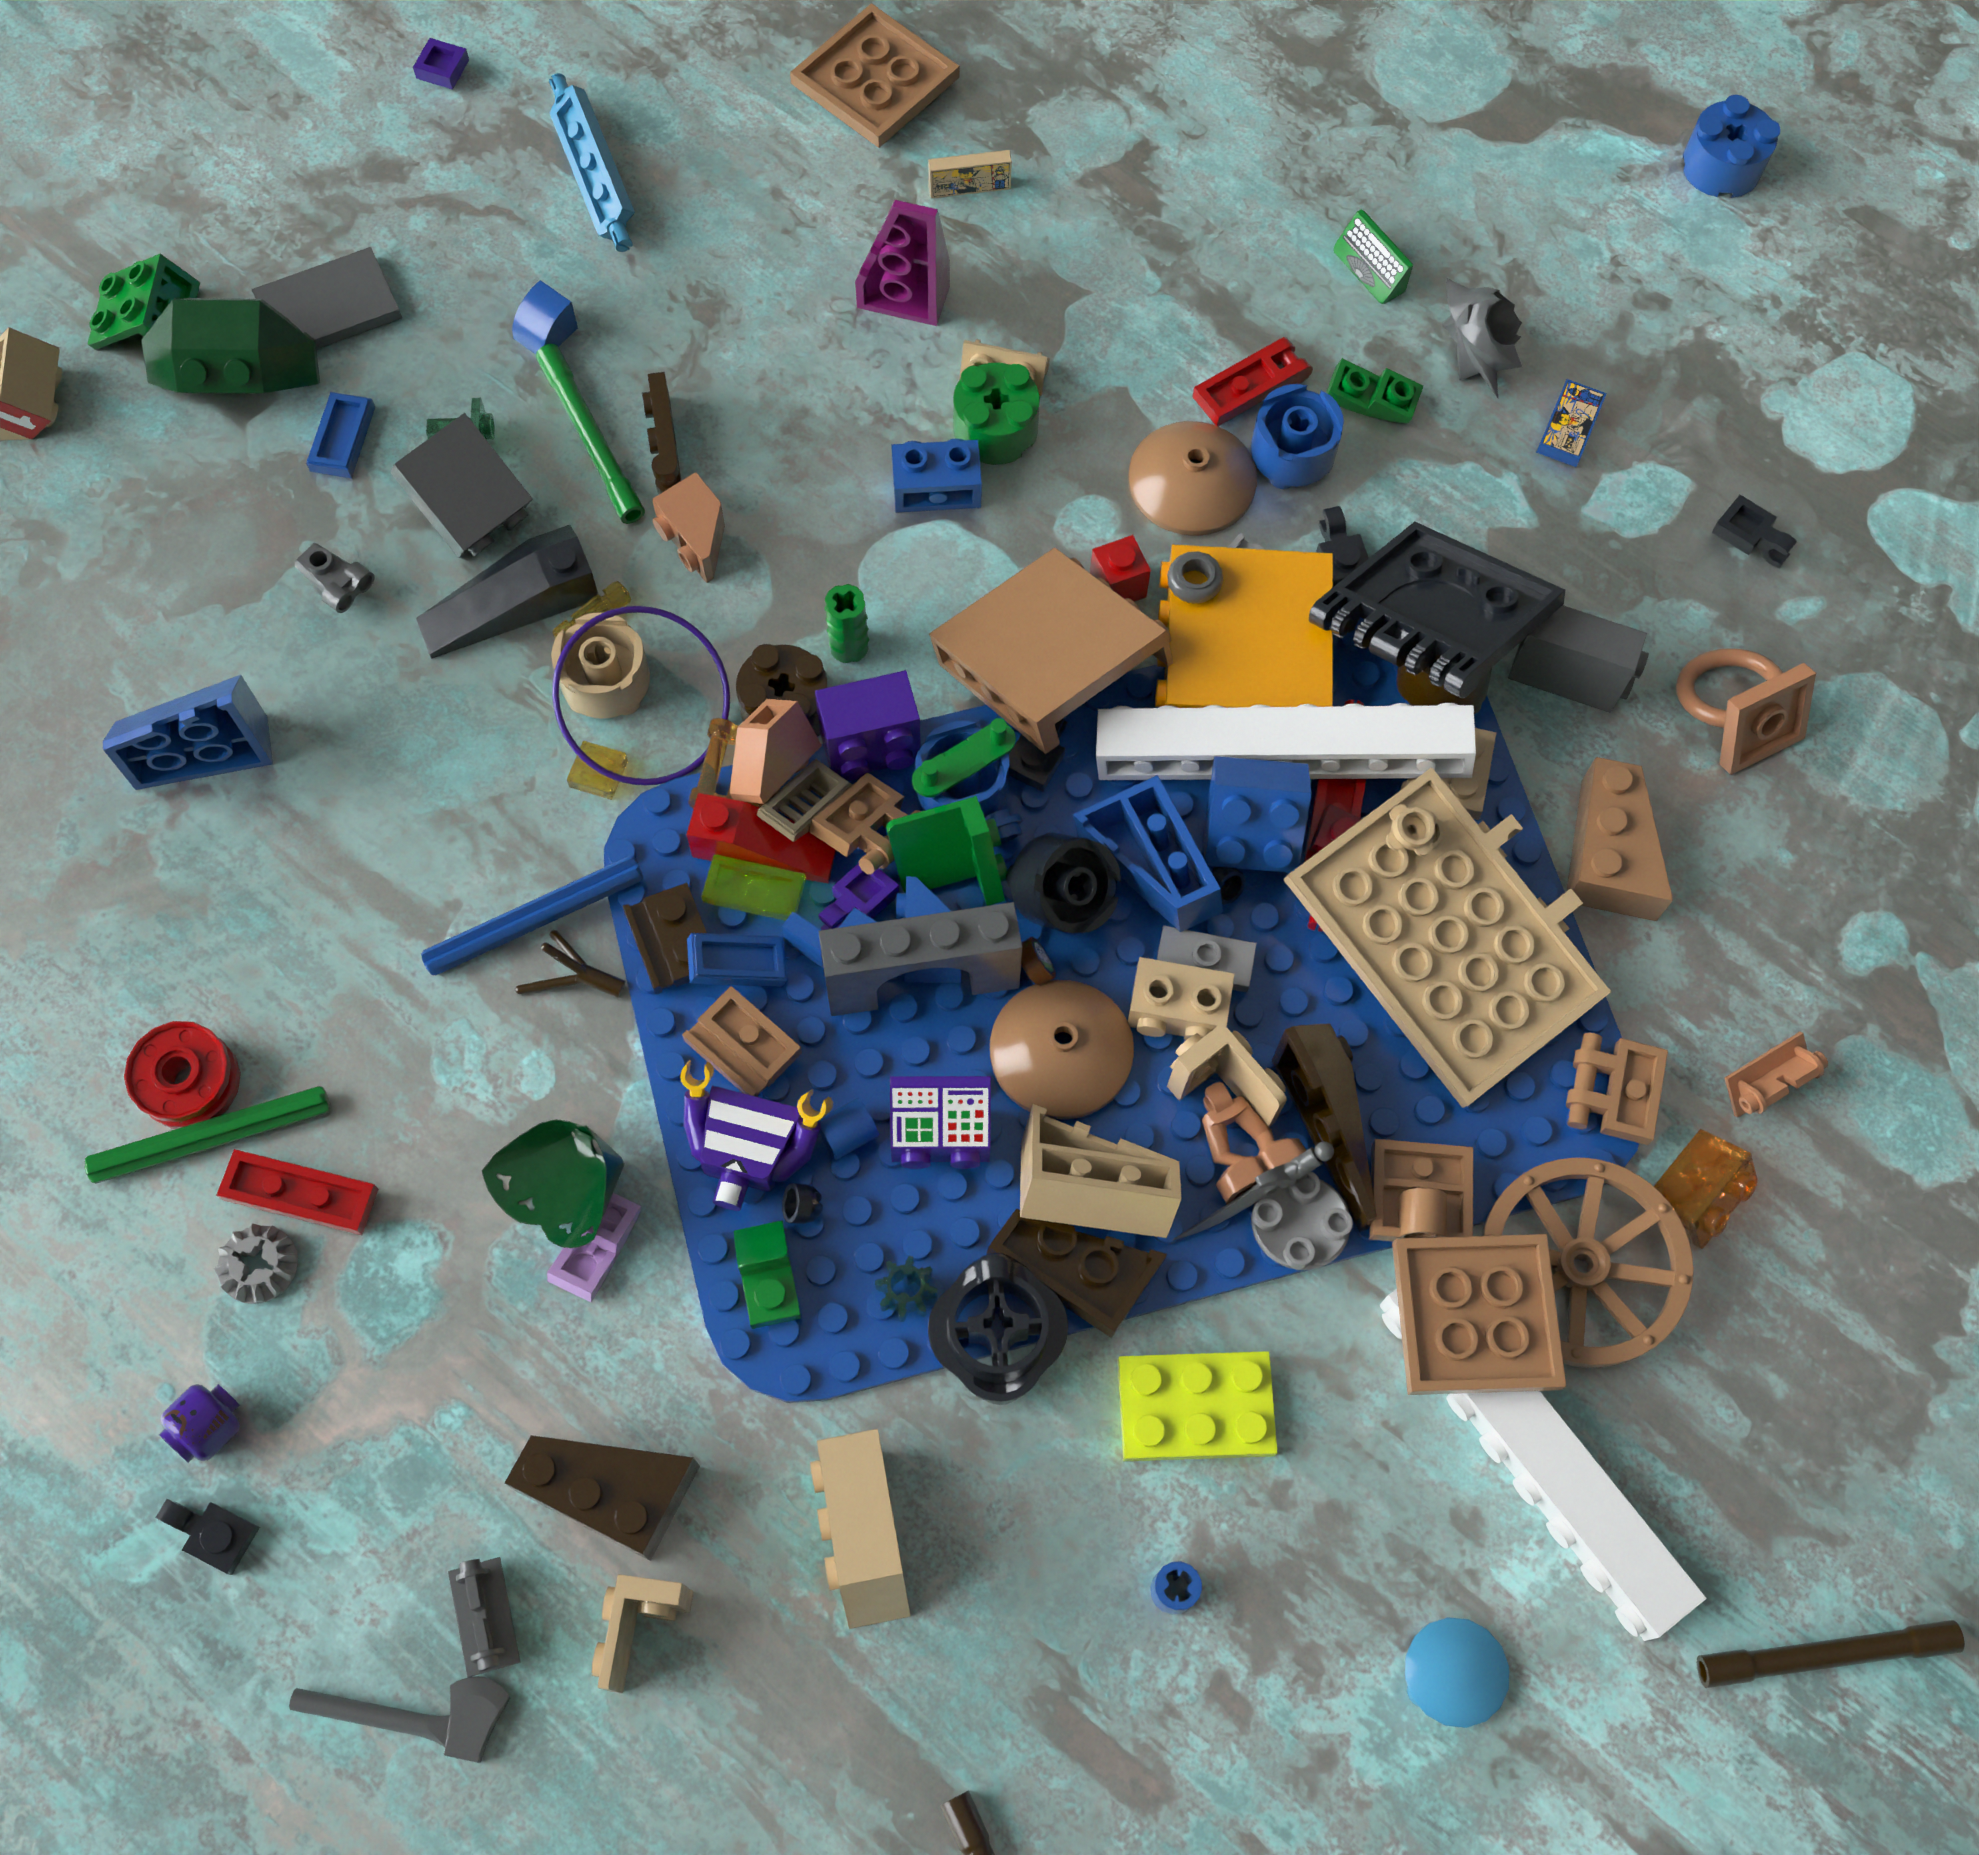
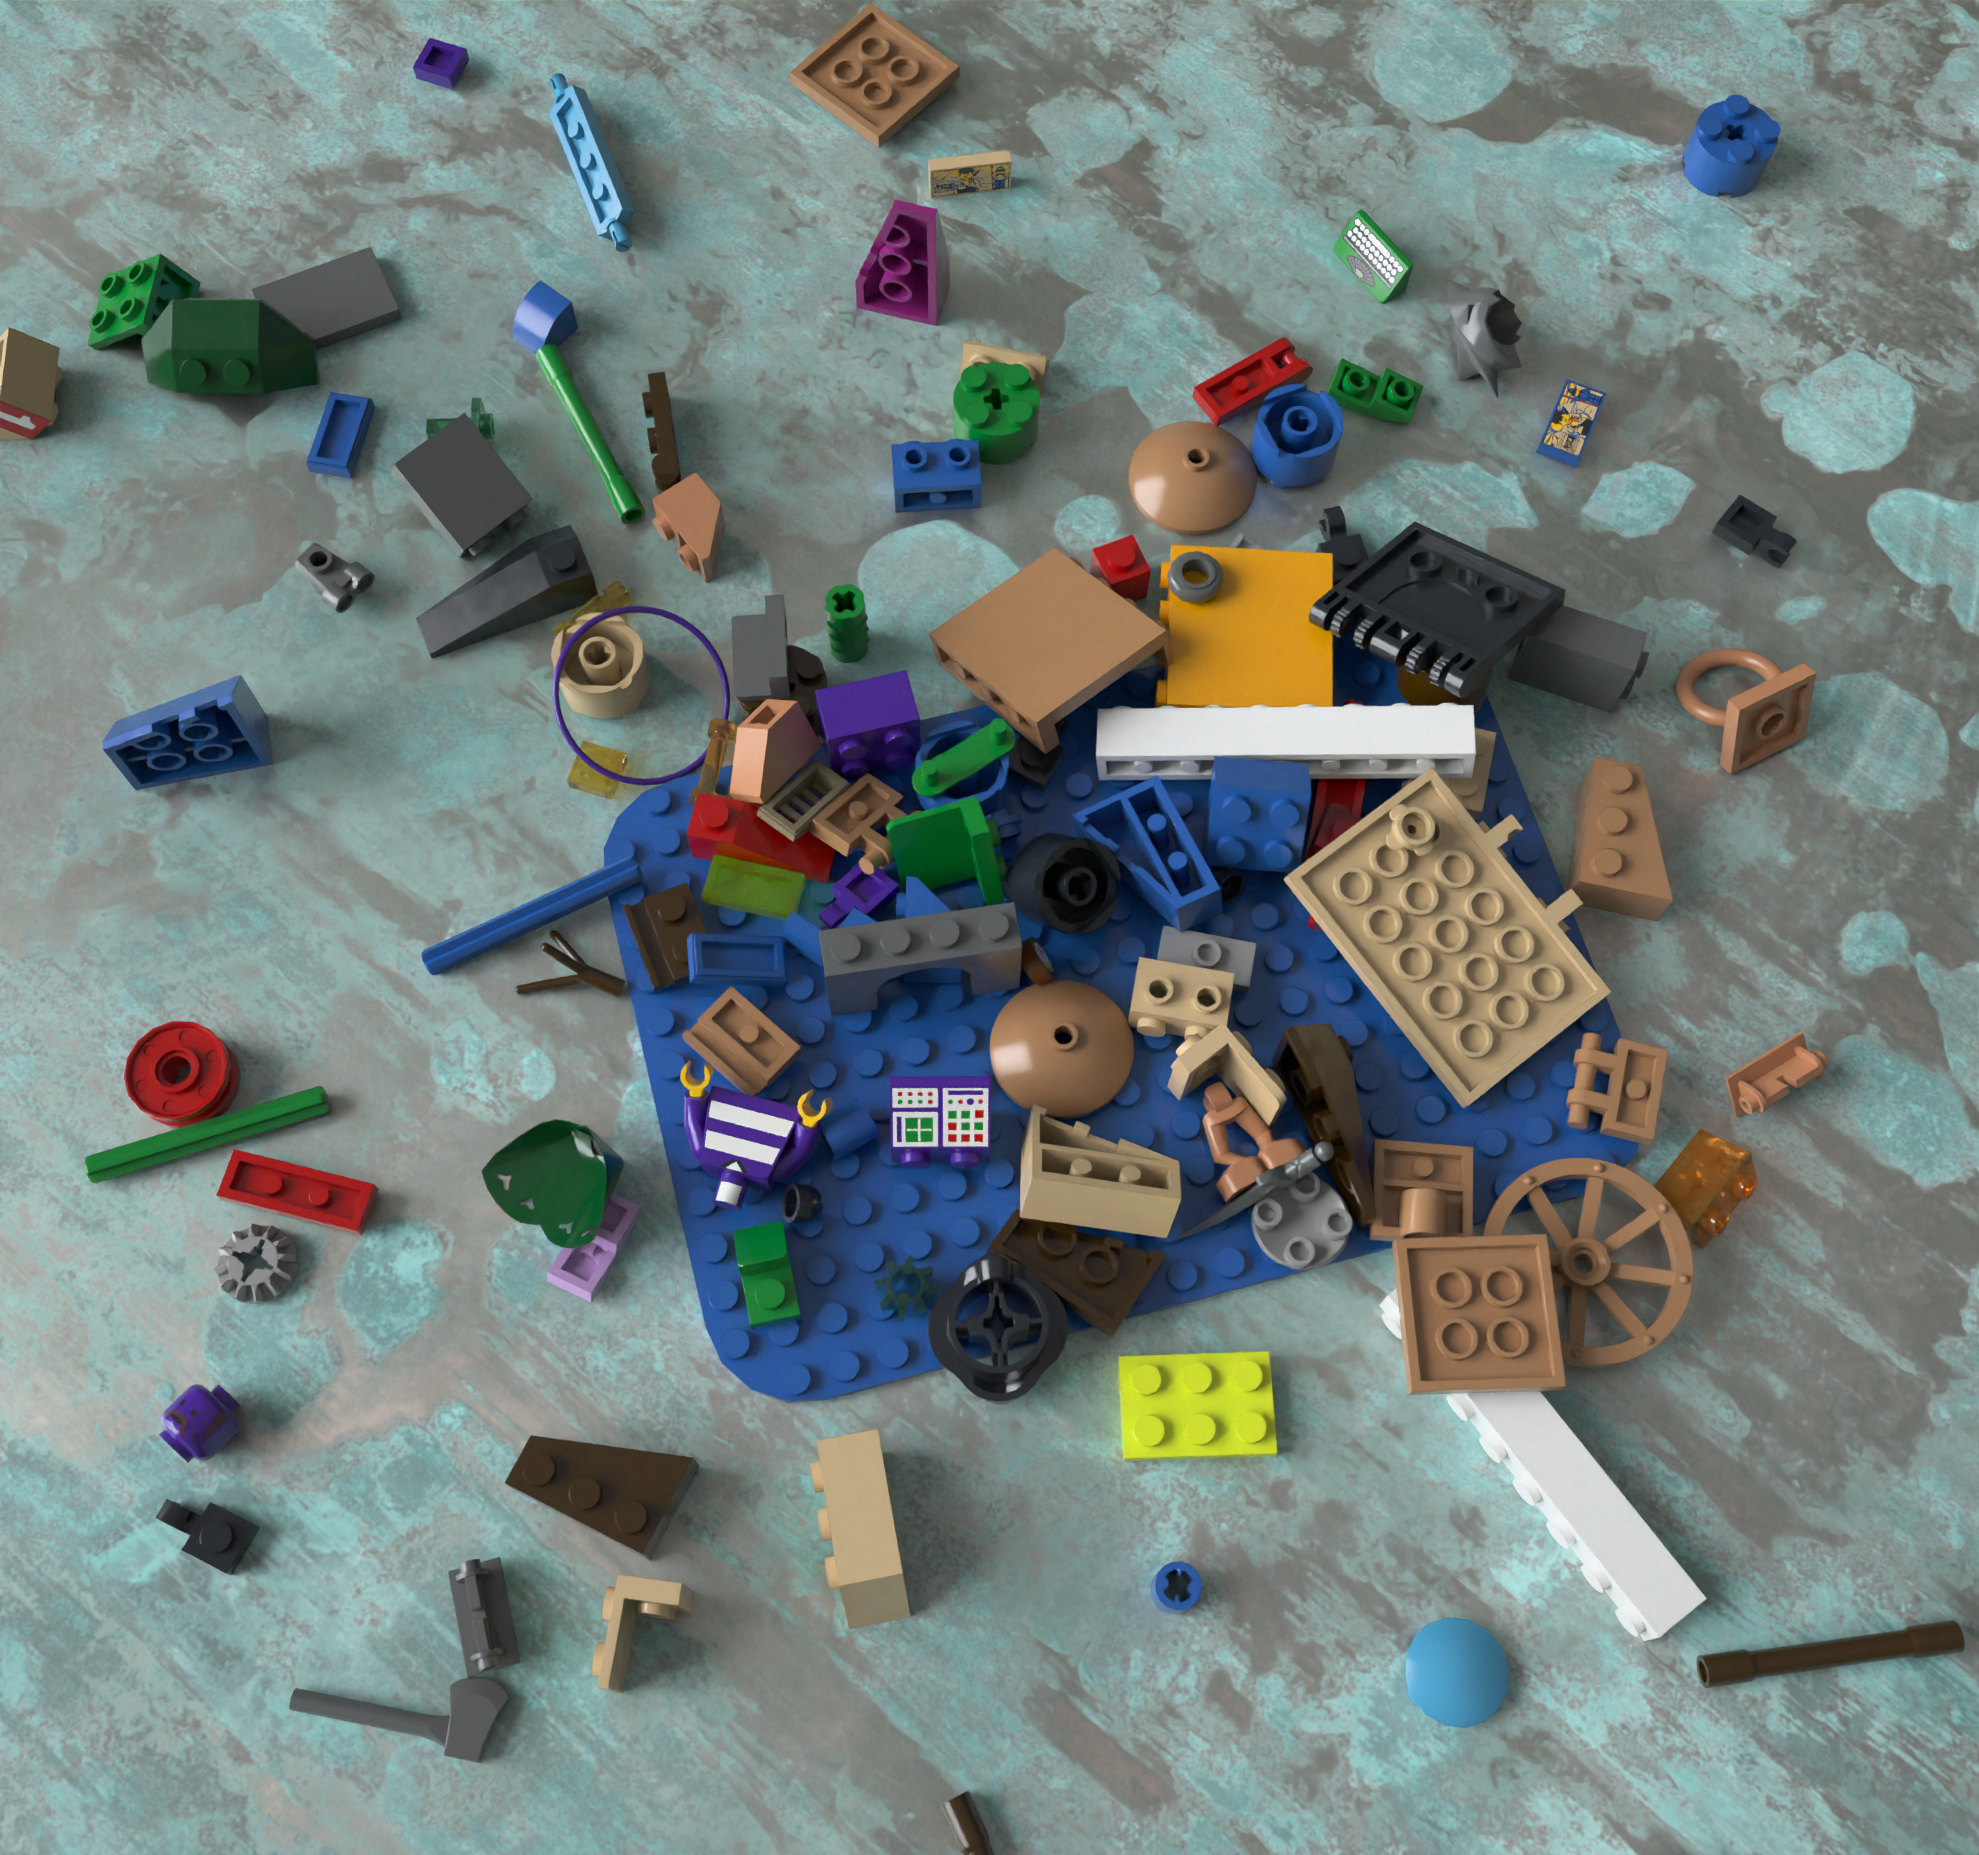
none -> dark grey panel [731,595,790,701]

